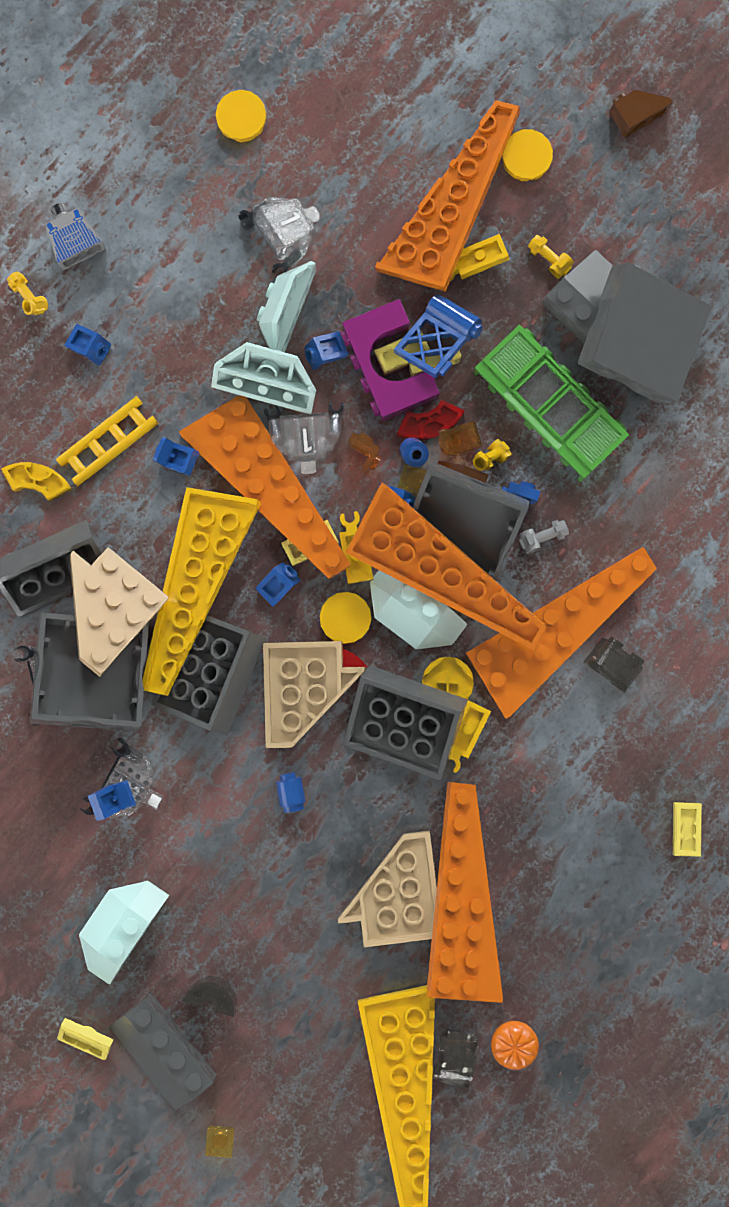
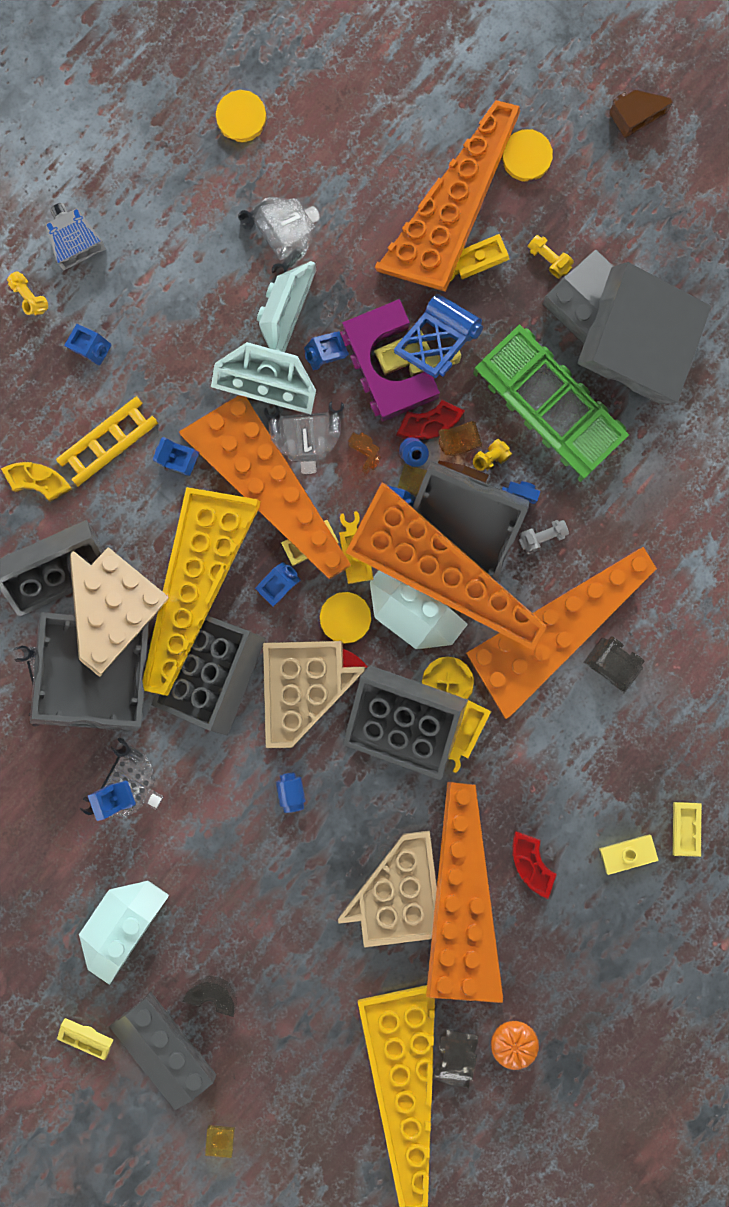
none -> red tile [512,831,557,899]
none -> light yellow plate [599,834,659,875]

